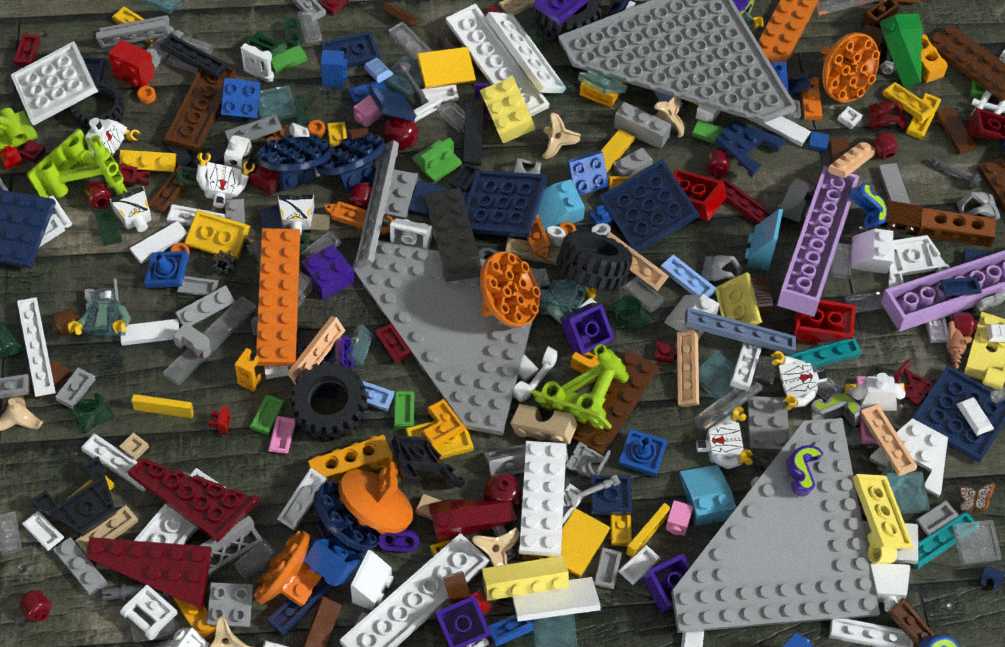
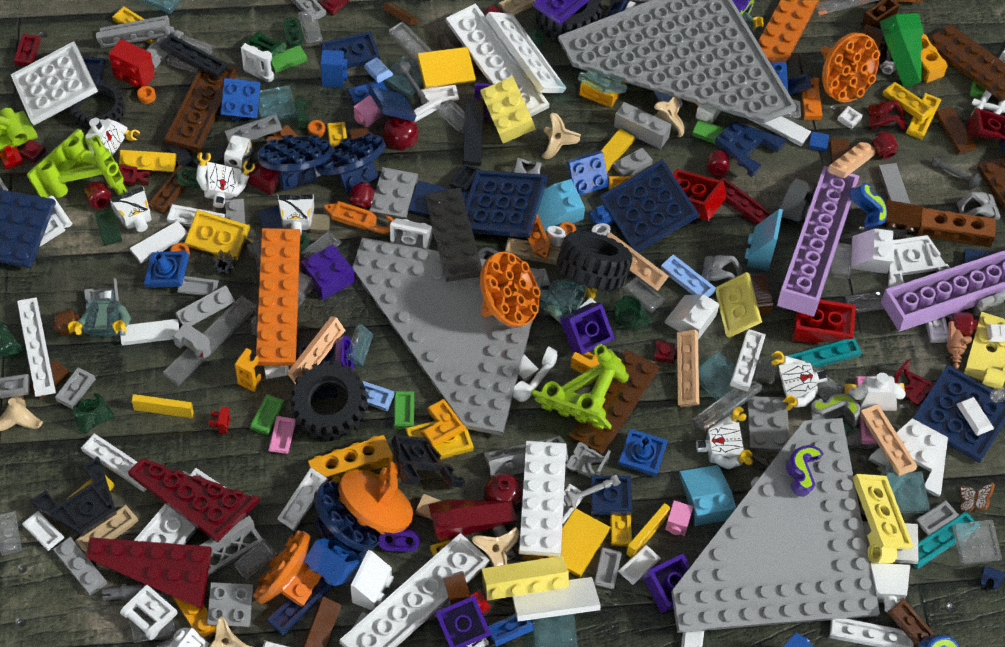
dark red head [20,590,52,622] -> none
tan plate [119,433,149,461] -> none
white tile [289,123,309,137] -> none
light grey plate [355,140,399,269] -> none
dark red plate [375,323,411,364] -> none
bright green bracket [412,138,462,182] -> none
tan arch [511,404,578,444] -> none
sand blue plate [685,307,796,355] -> none
dark blue tile [940,277,982,297] -> none

